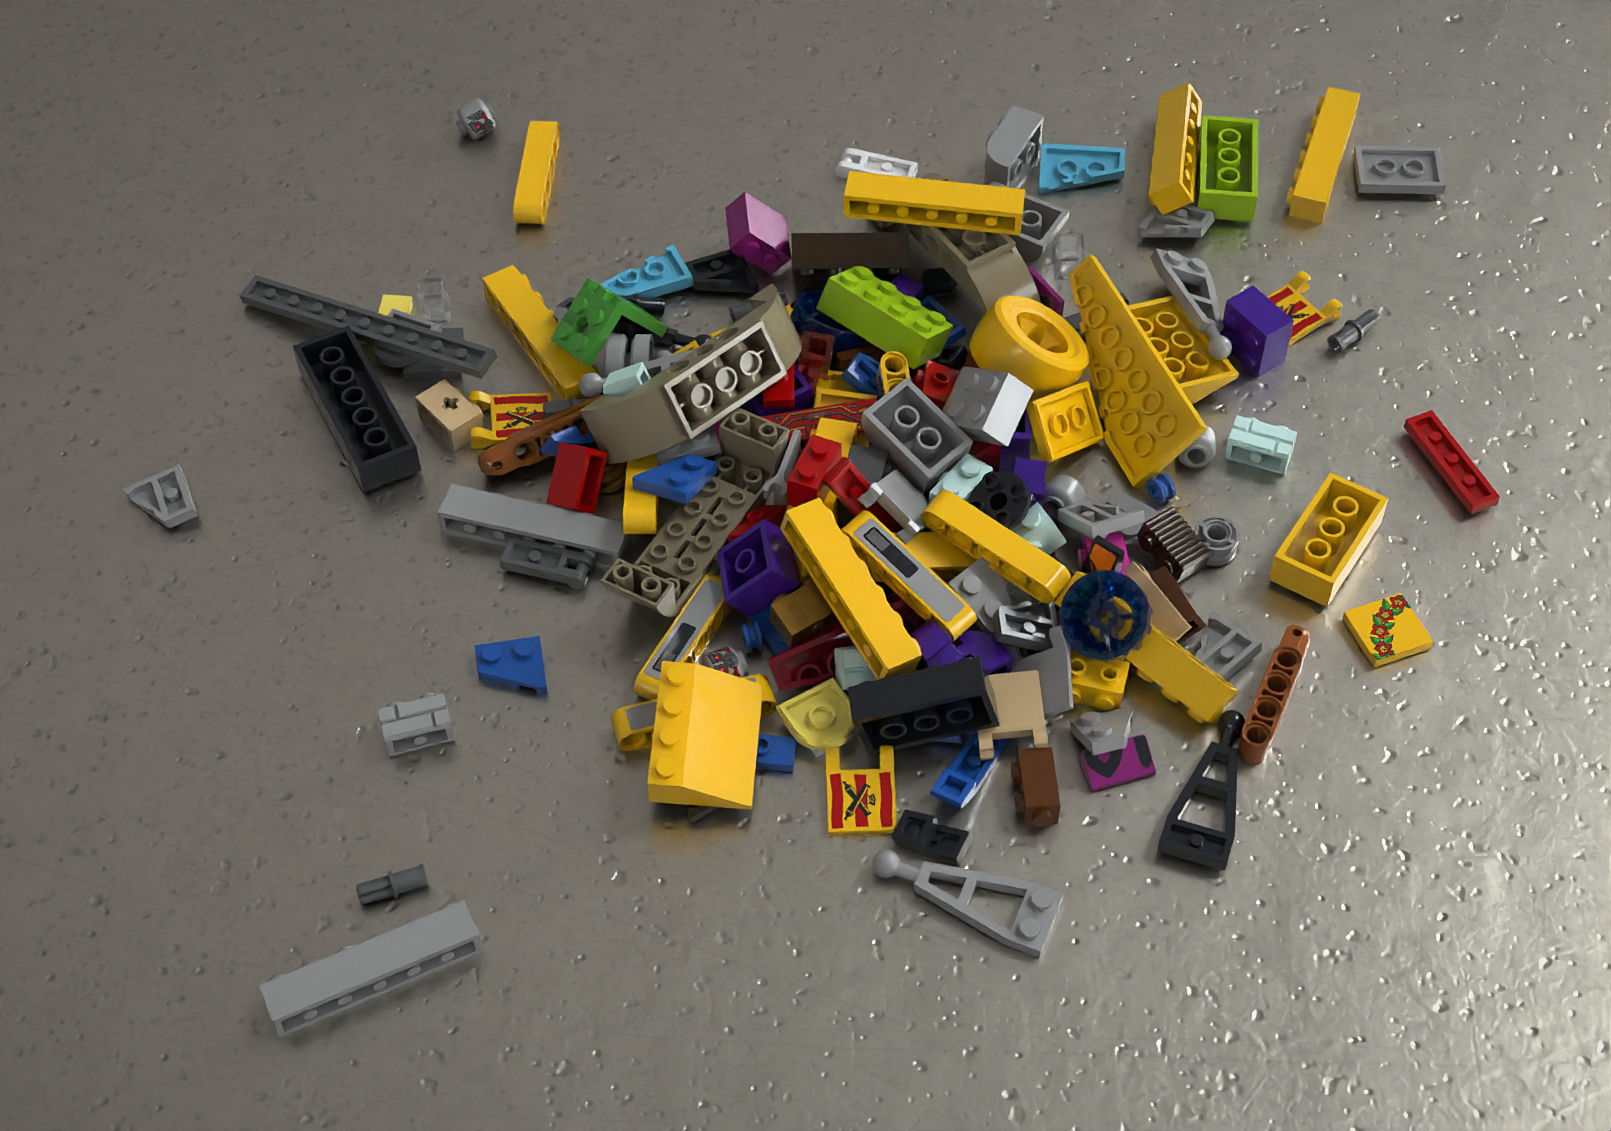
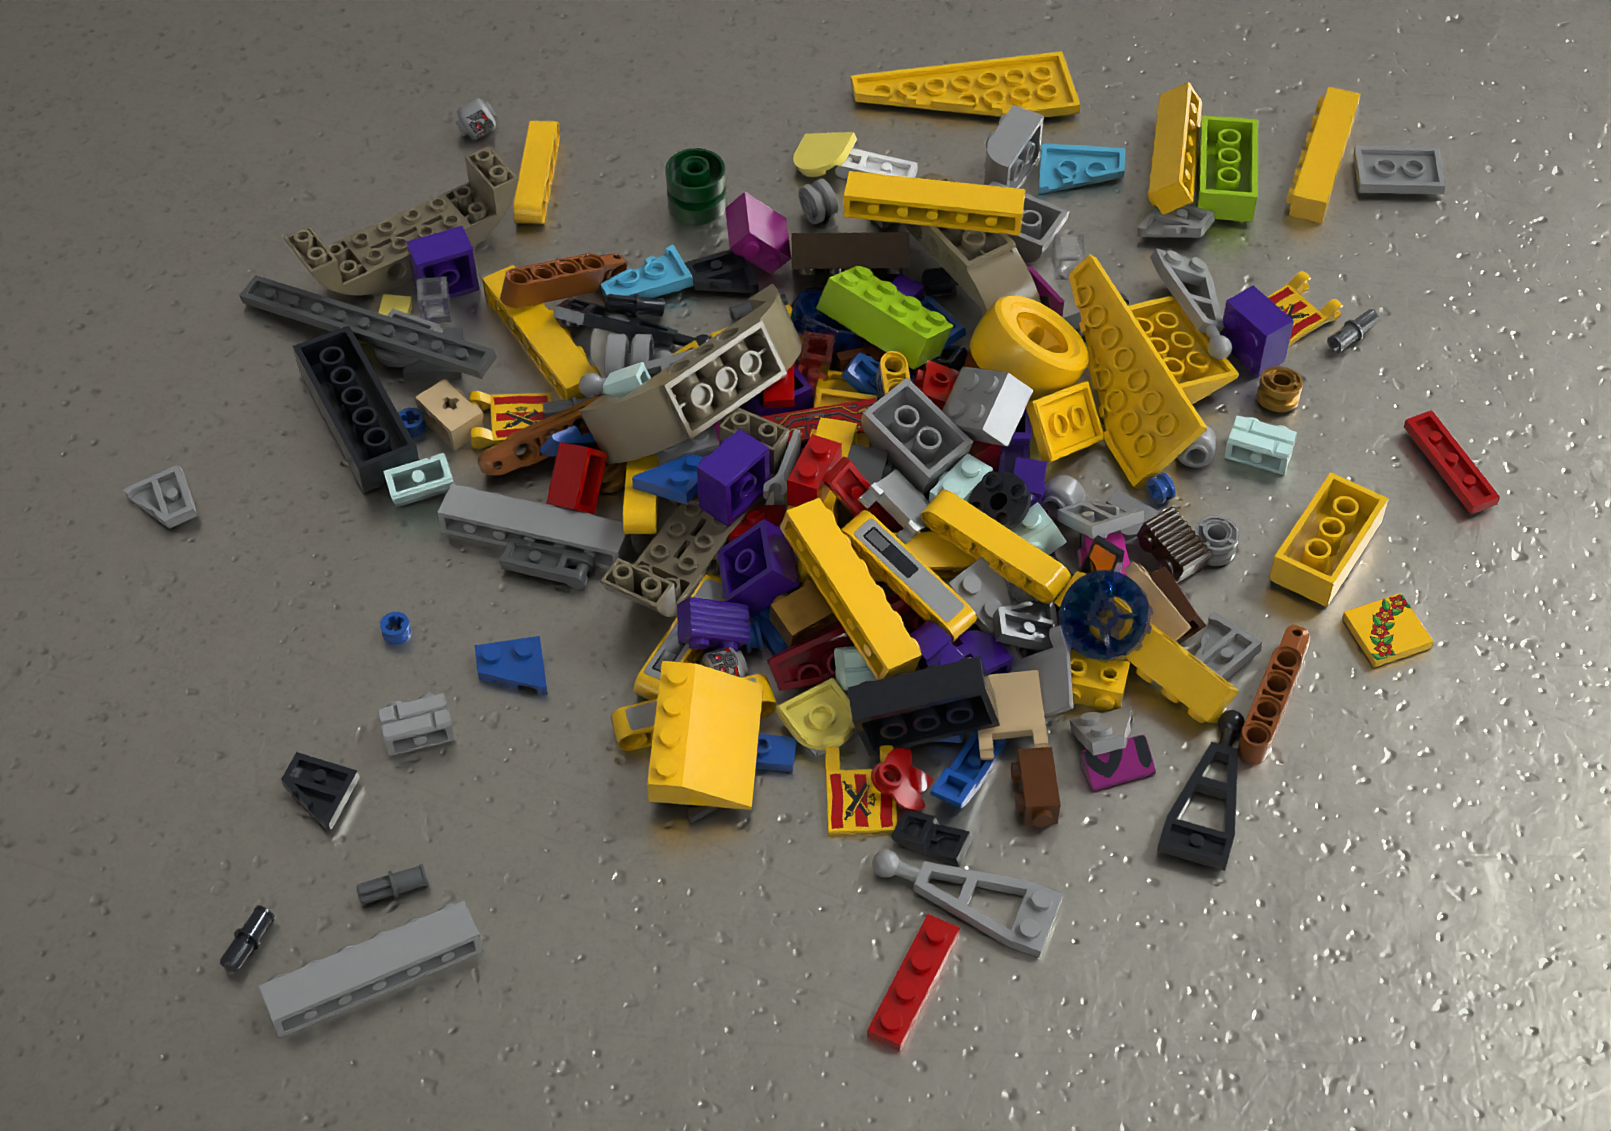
bright green bracket [551,278,668,367] -> none
none -> black axle [220,905,275,972]
none -> black wing [281,752,360,831]
none -> dark tan slope [284,146,519,298]
none -> blue bush [380,612,411,645]
none -> light aqua brick [383,453,455,508]
none -> blue bush [399,407,426,438]
none -> dark purple brick [406,226,480,306]
none -> dark orange piece [500,253,629,308]
none -> dark green wheel [665,148,727,225]
none -> dark purple brick [677,597,750,652]
none -> dark purple brick [697,429,770,526]
none -> light yellow tile [793,132,857,177]
none -> light grey wheel [799,179,838,224]
none -> yellow wing [851,51,1081,117]
none -> red plate [867,914,960,1051]
none -> red plate [871,748,934,811]
none -> pearl gold wheel [1256,366,1303,412]

